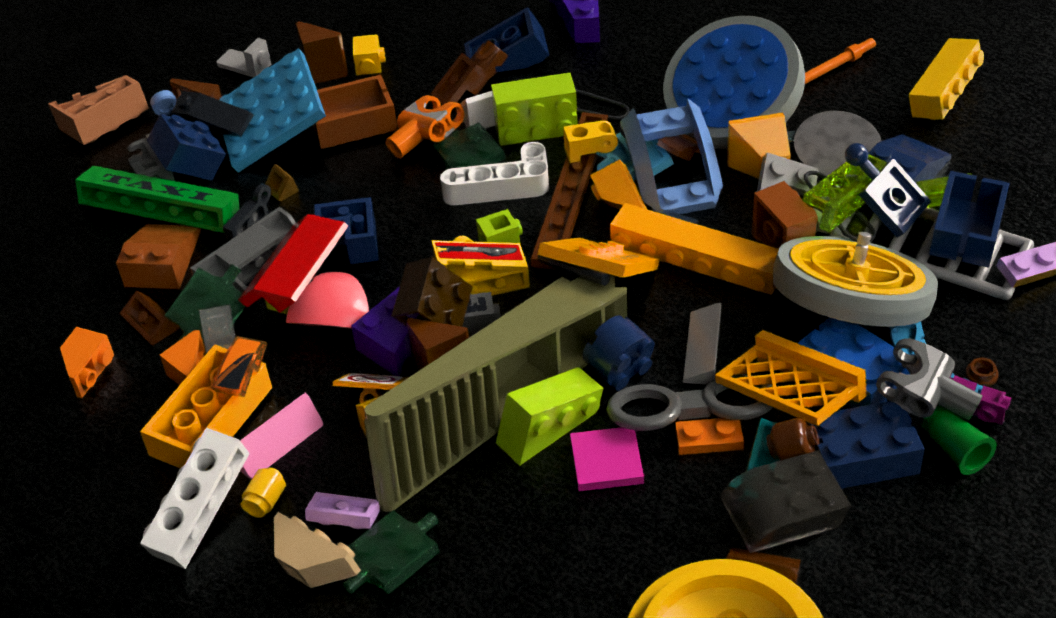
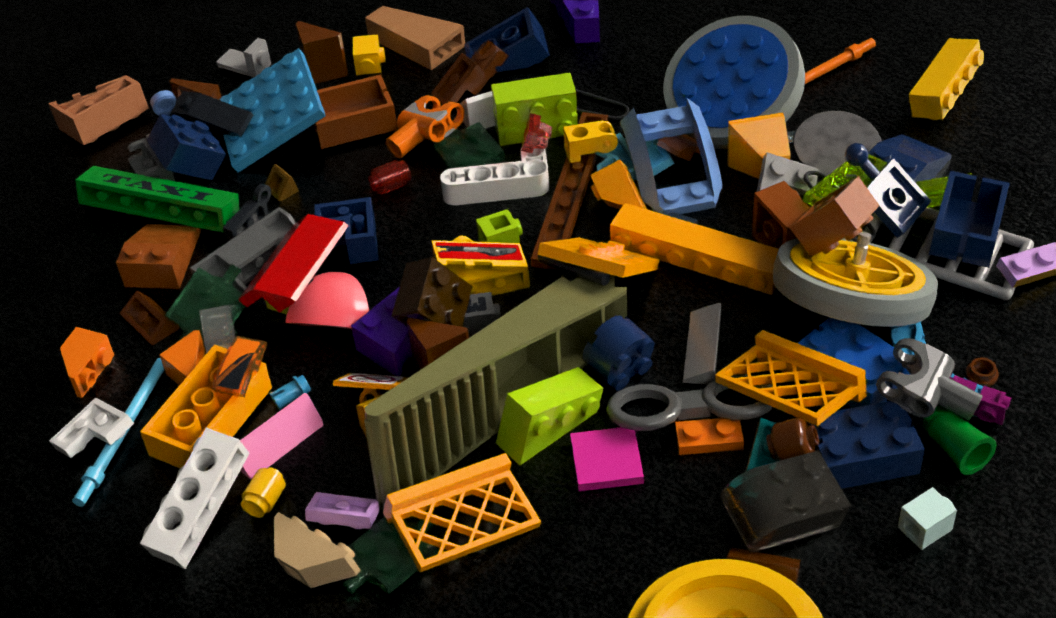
none -> white plate [49,398,134,458]
none -> medium azure bar [72,358,164,507]
none -> dark azure pin [269,375,311,410]
none -> medium nougat slope [365,6,465,70]
none -> clear red brick [368,160,411,195]
none -> light orange fence [383,453,541,572]
none -> clear red tile [521,113,552,154]
none -> dark orange brick [789,176,880,257]
none -> light aqua brick [898,487,957,550]

